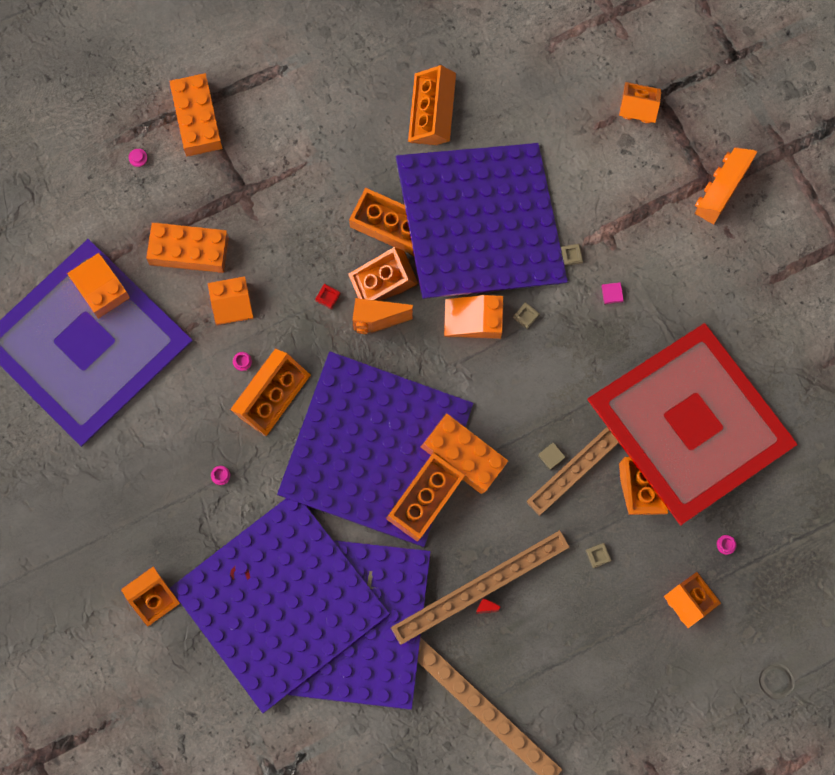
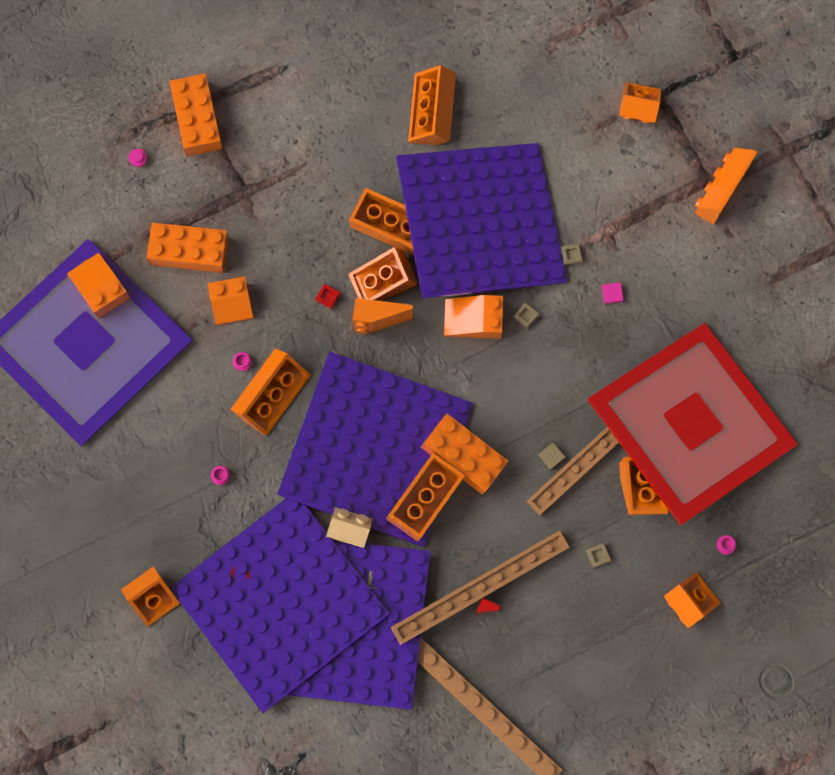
none -> tan brick [326,507,372,548]

